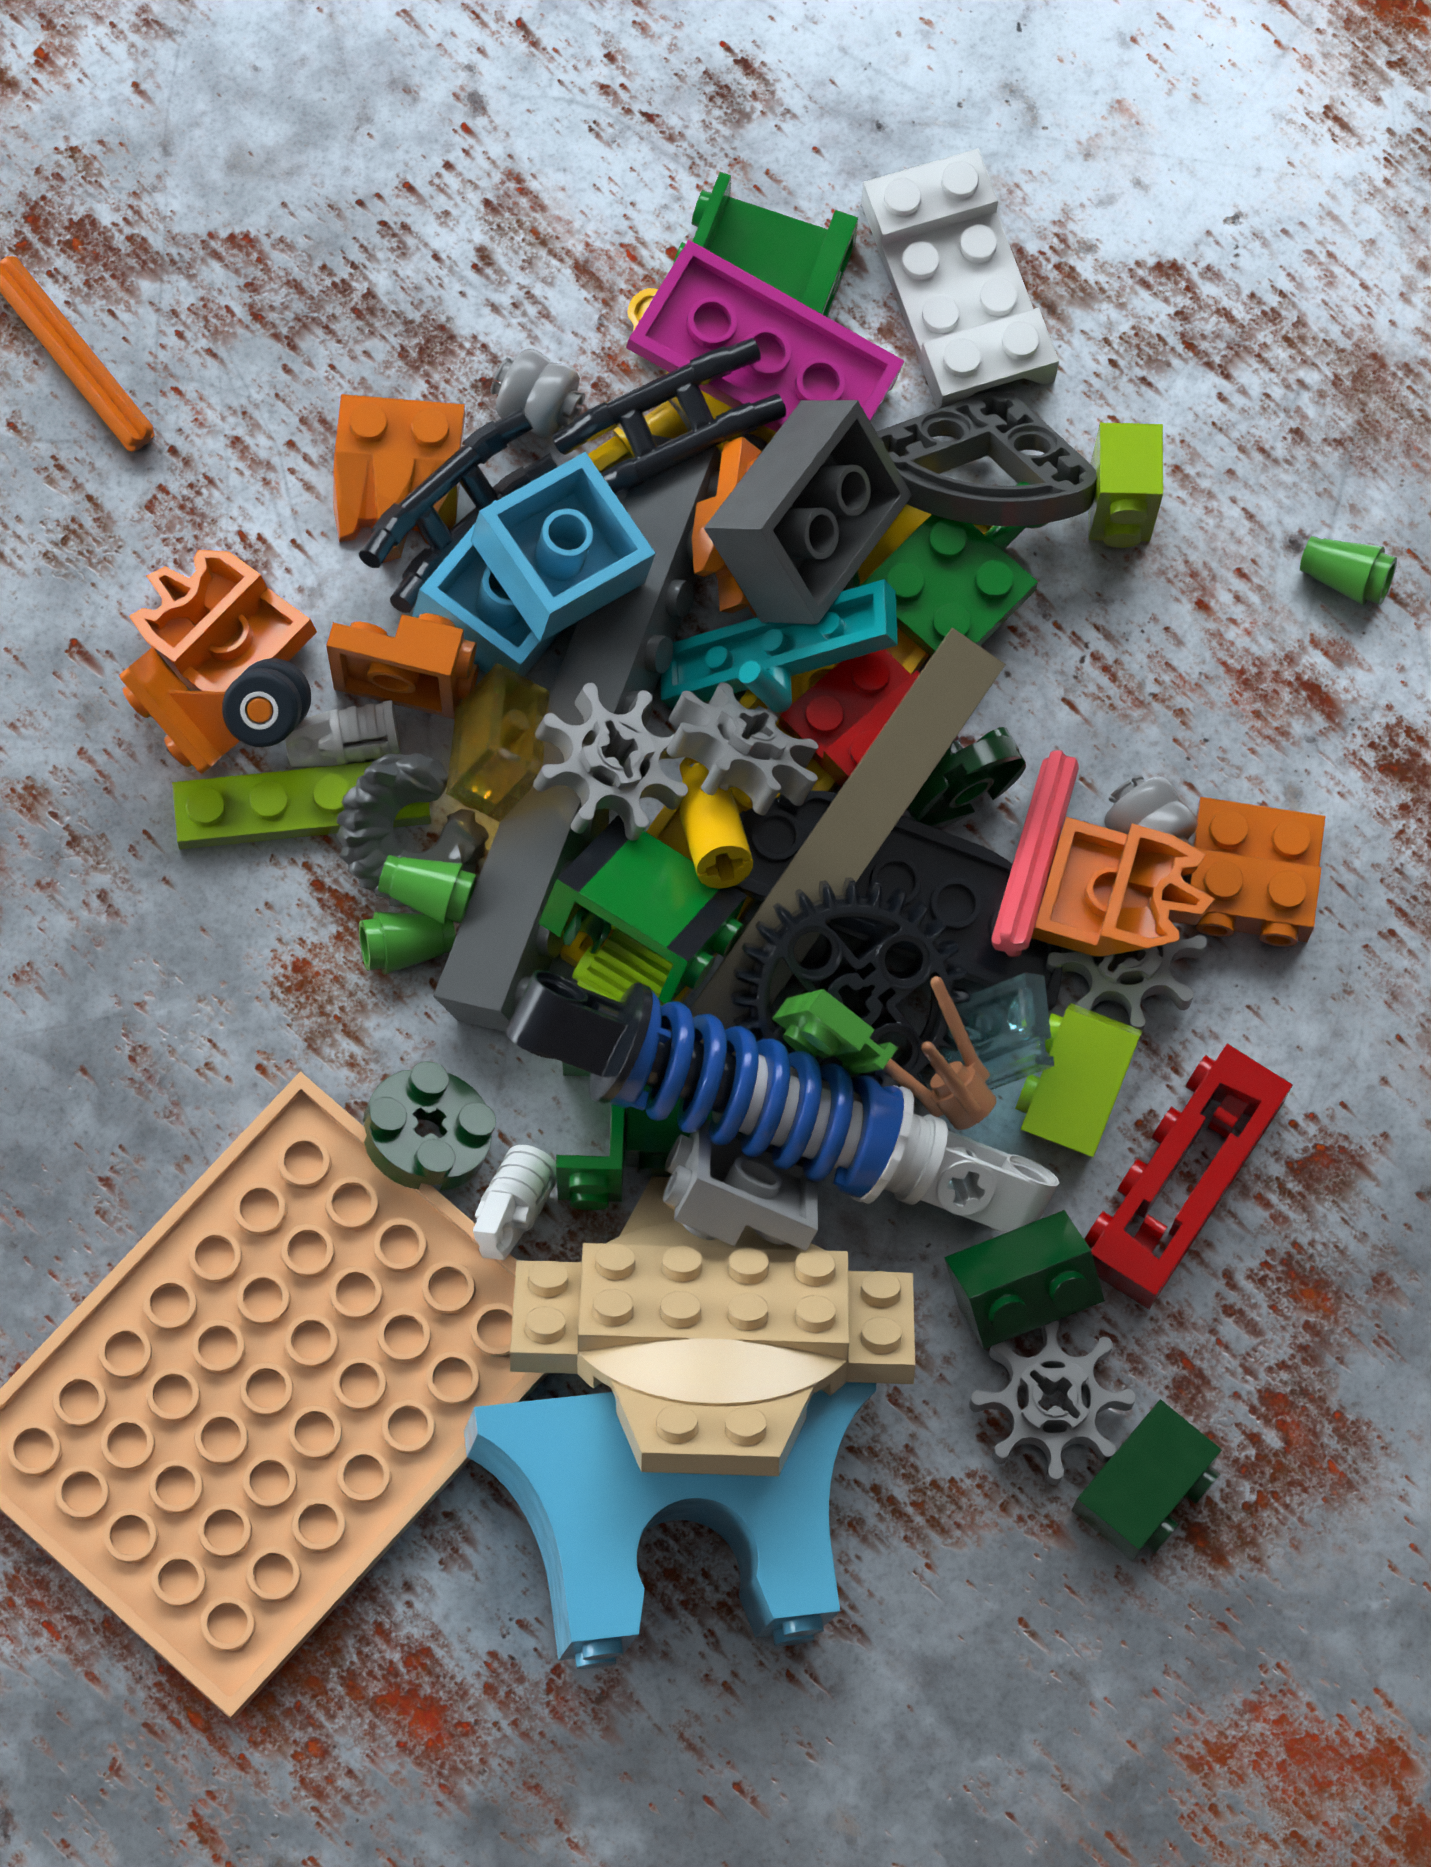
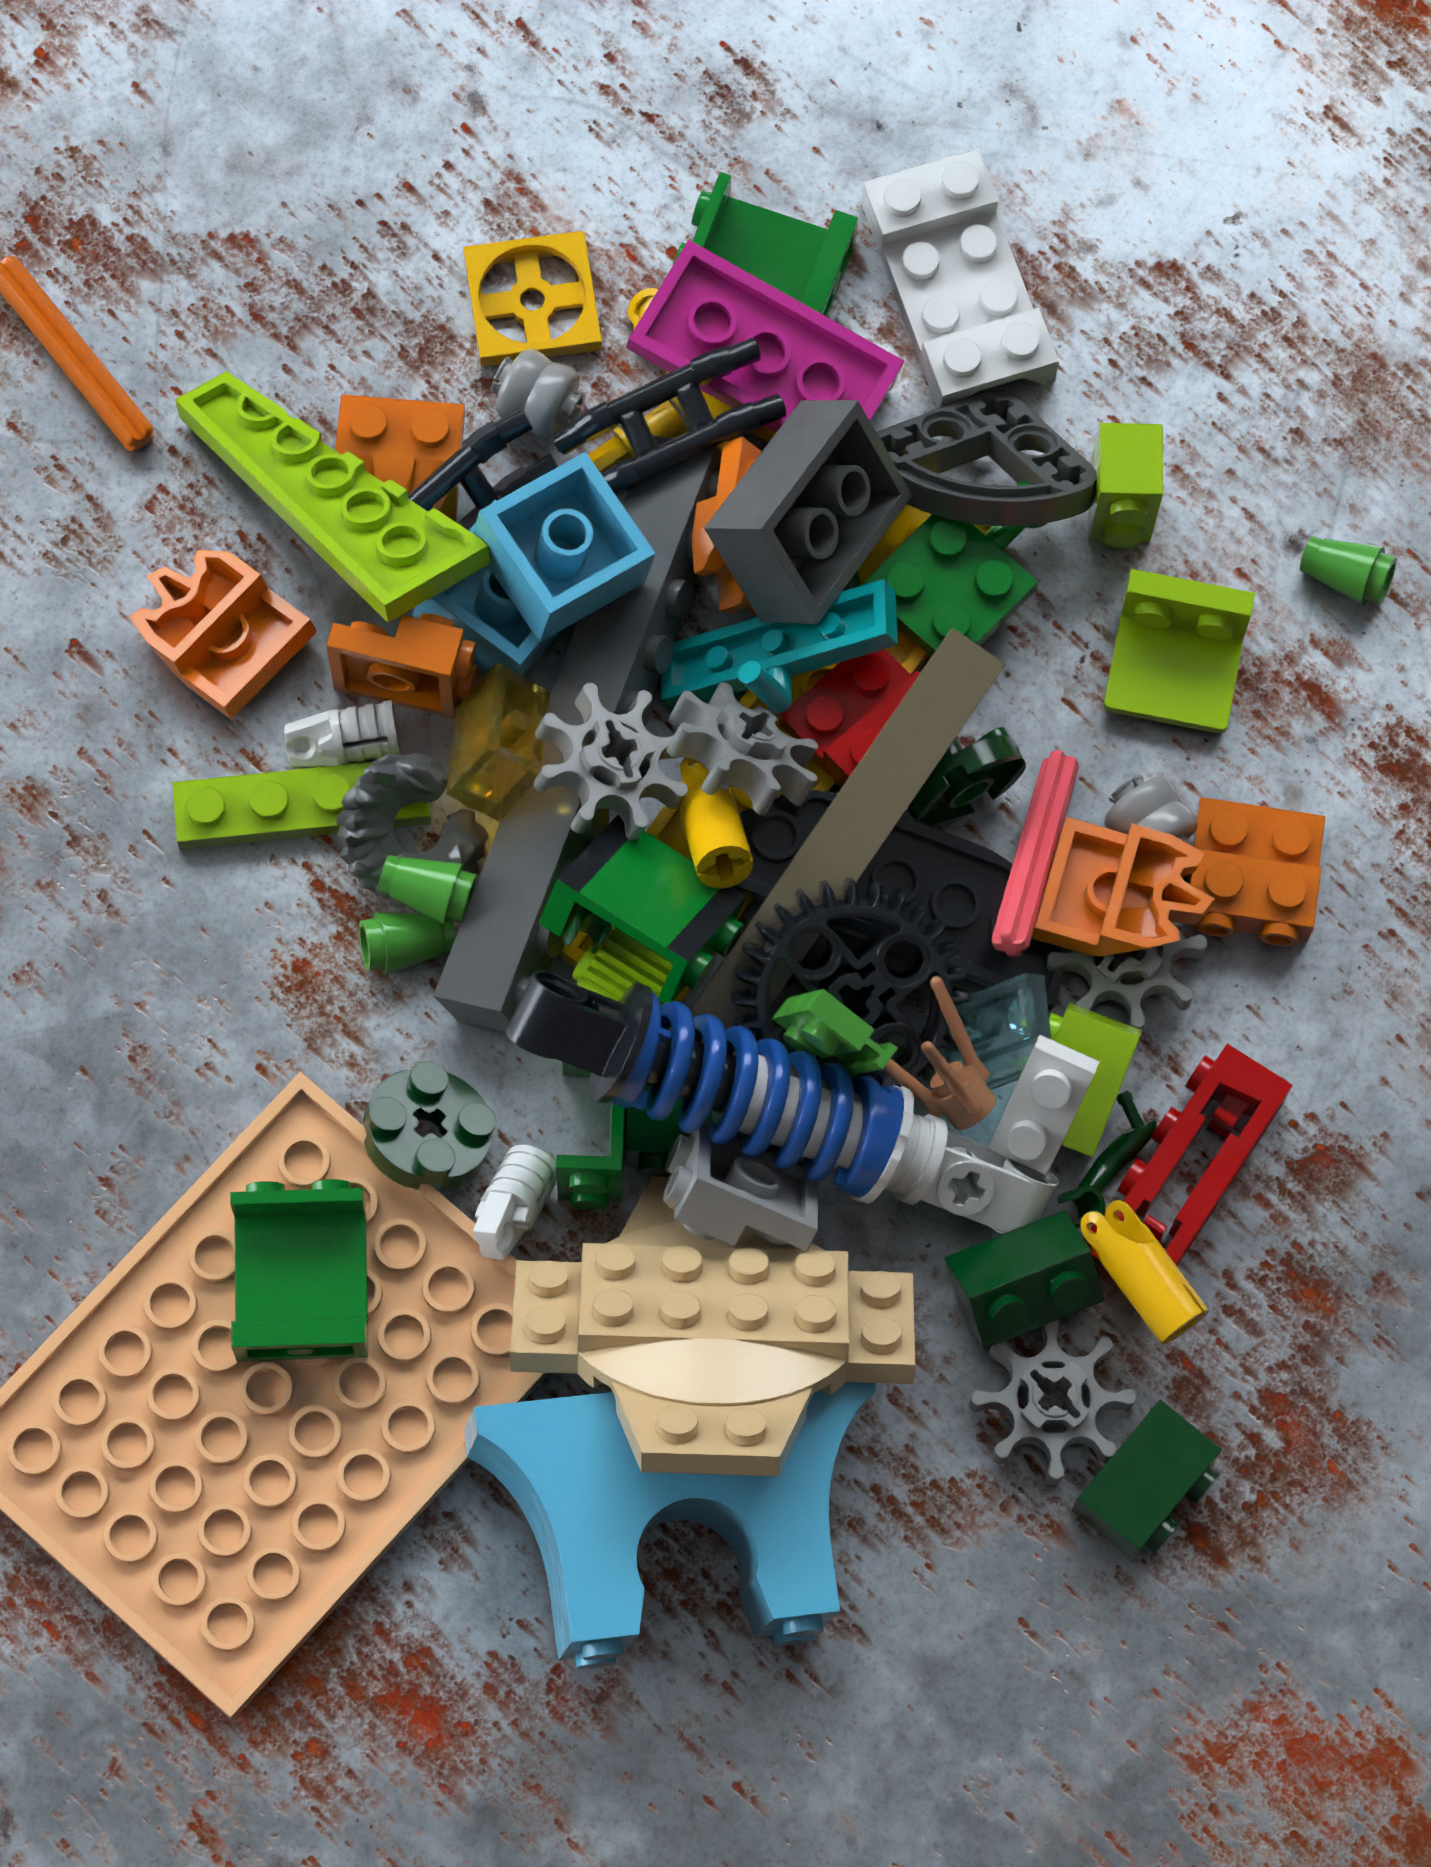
plate [119,647,311,774] -> none
none -> lime wing [175,371,491,623]
none -> green panel [230,1179,368,1361]
none -> yellow piece [463,231,602,366]
none -> white plate [987,1035,1099,1176]
none -> dark green piece [1057,1090,1157,1229]
none -> yellow piece [1080,1200,1210,1345]
none -> lime bracket [1103,569,1255,734]

